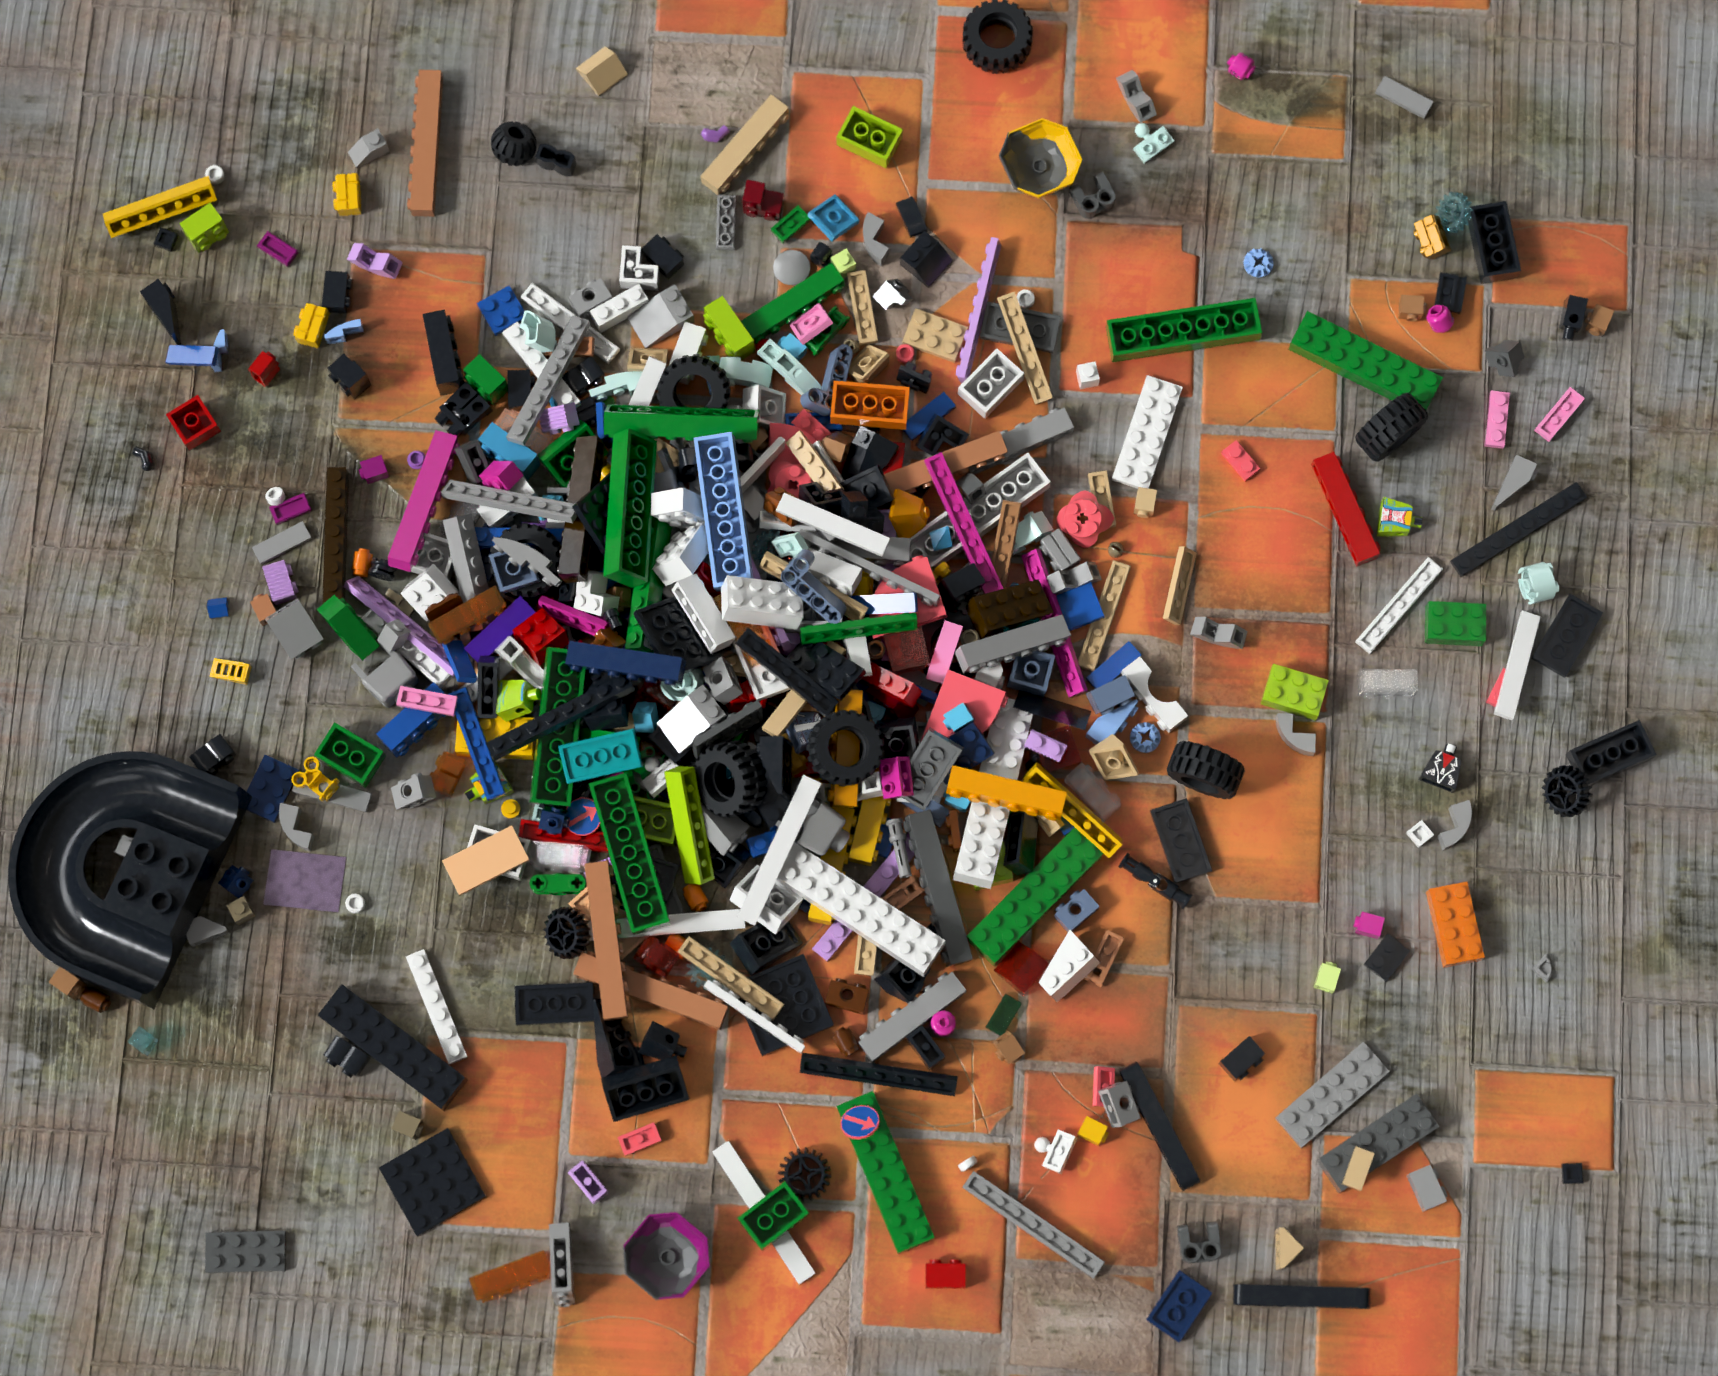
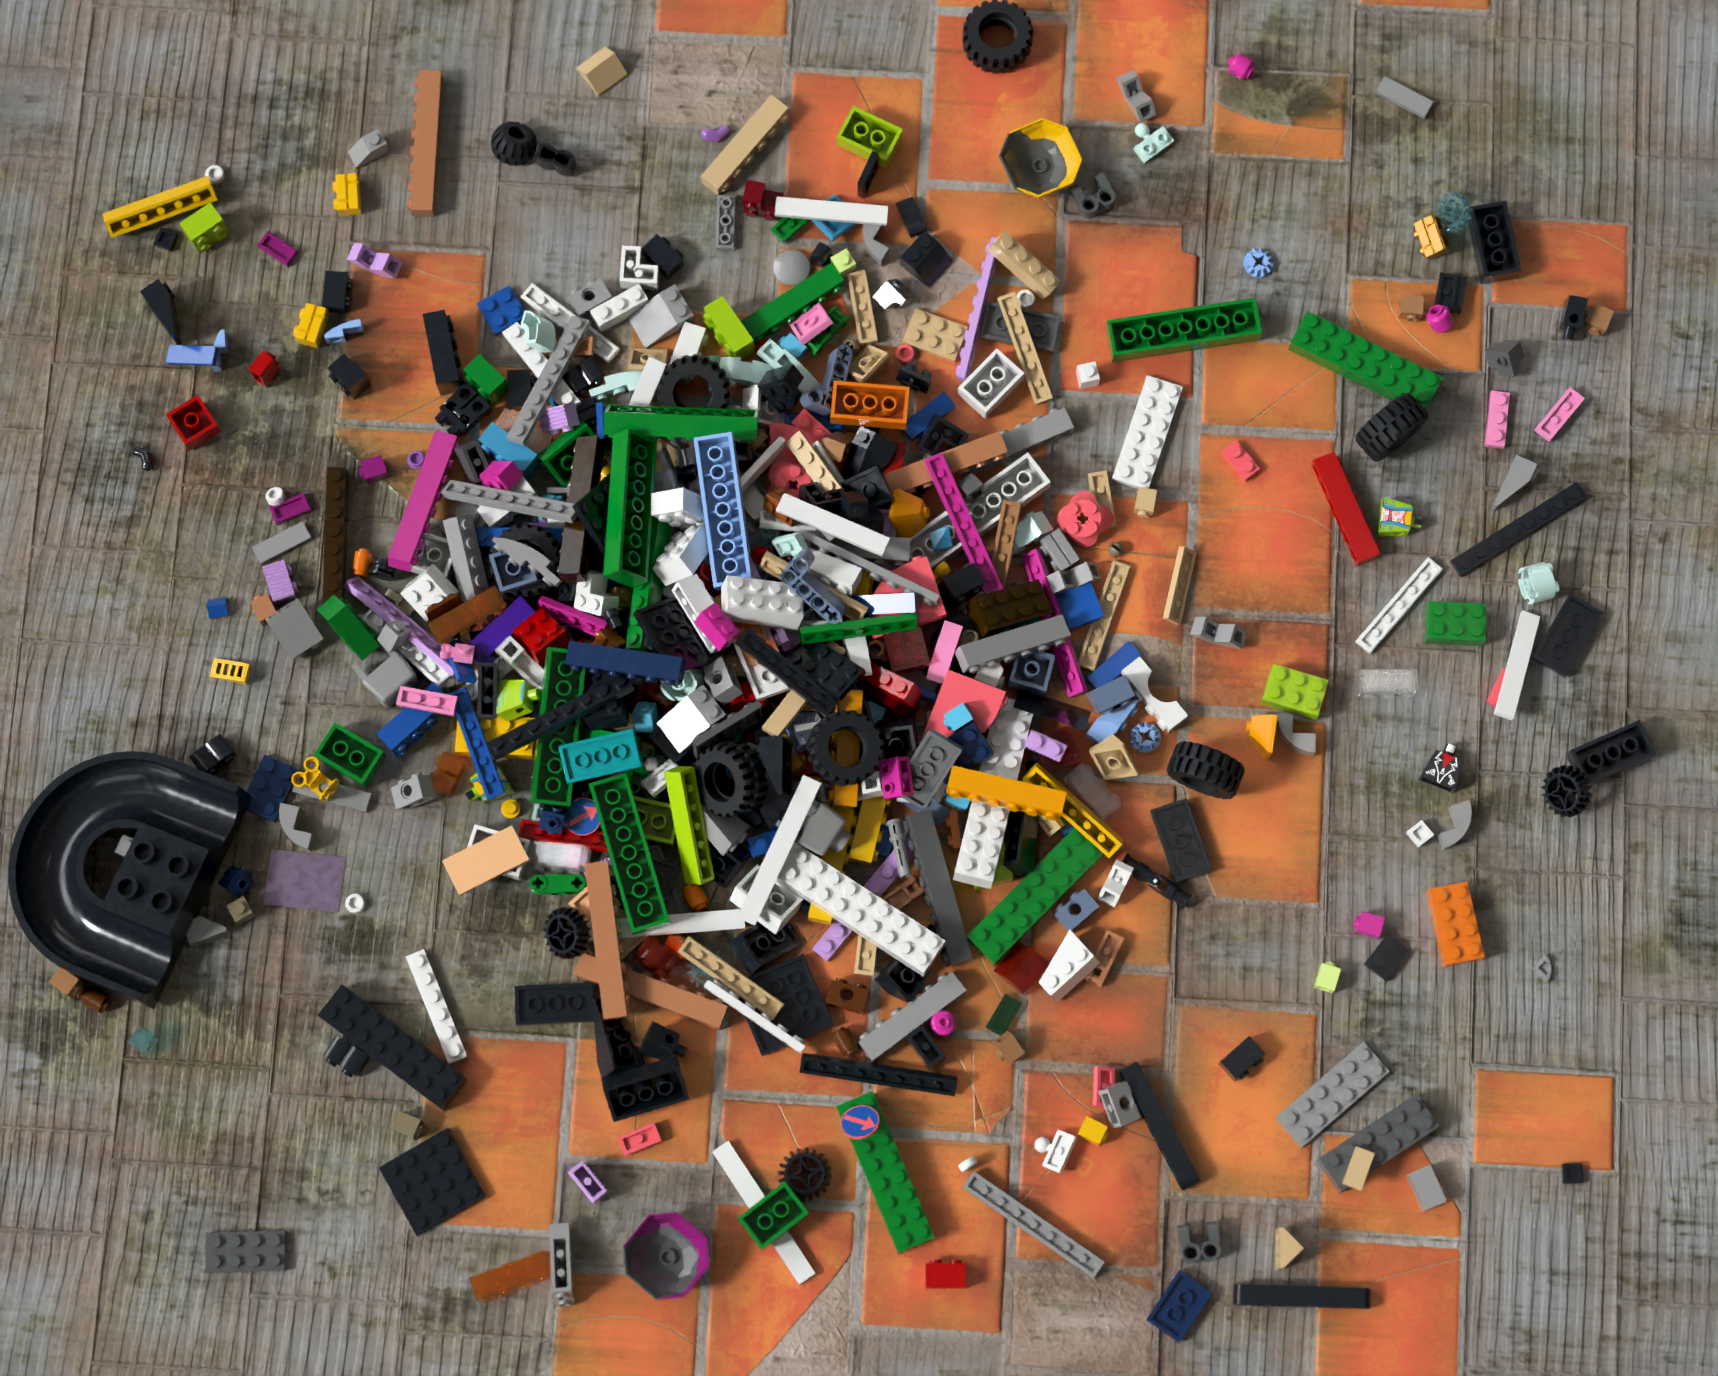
none -> bright pink plate [440,643,475,664]
none -> dark pink brick [694,603,740,651]
none -> red plate [751,546,769,565]
none -> black brick [757,364,804,413]
none -> white tile [775,197,888,226]
none -> black tile [857,151,879,199]
none -> tan brick [987,231,1061,299]
none -> white brick [1097,859,1134,907]
none -> light orange slope [1246,714,1278,760]

